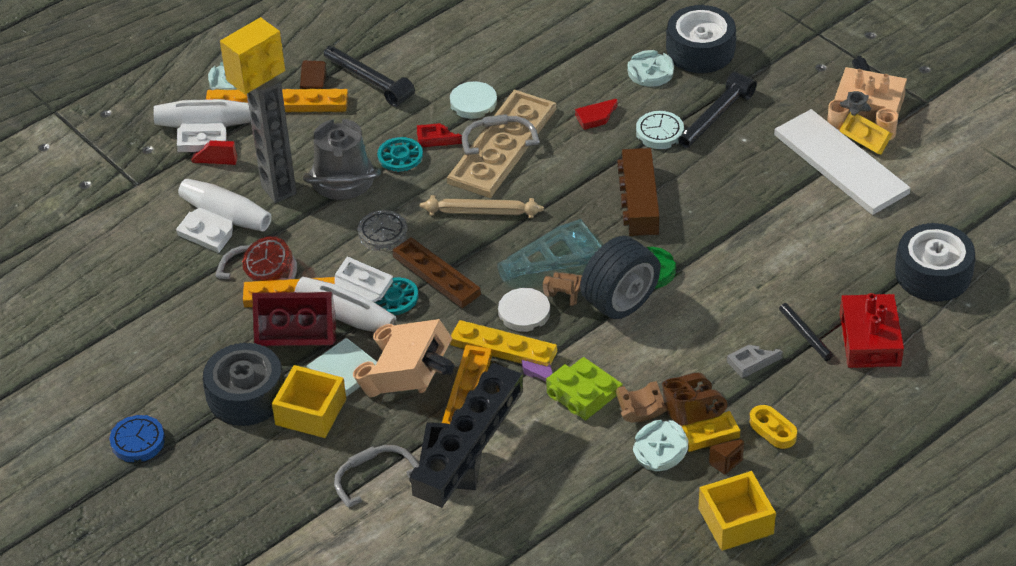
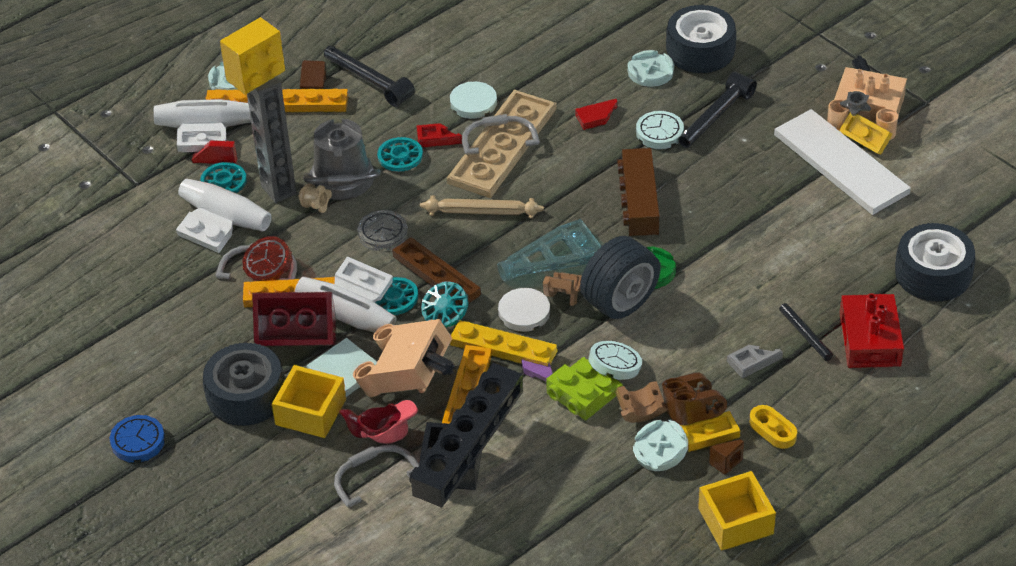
none -> teal wheel [200,162,247,193]
none -> tan brick [299,183,332,213]
none -> dark red hair [339,400,418,444]
none -> teal wheel [421,282,468,328]
none -> light aqua tile [589,341,642,380]

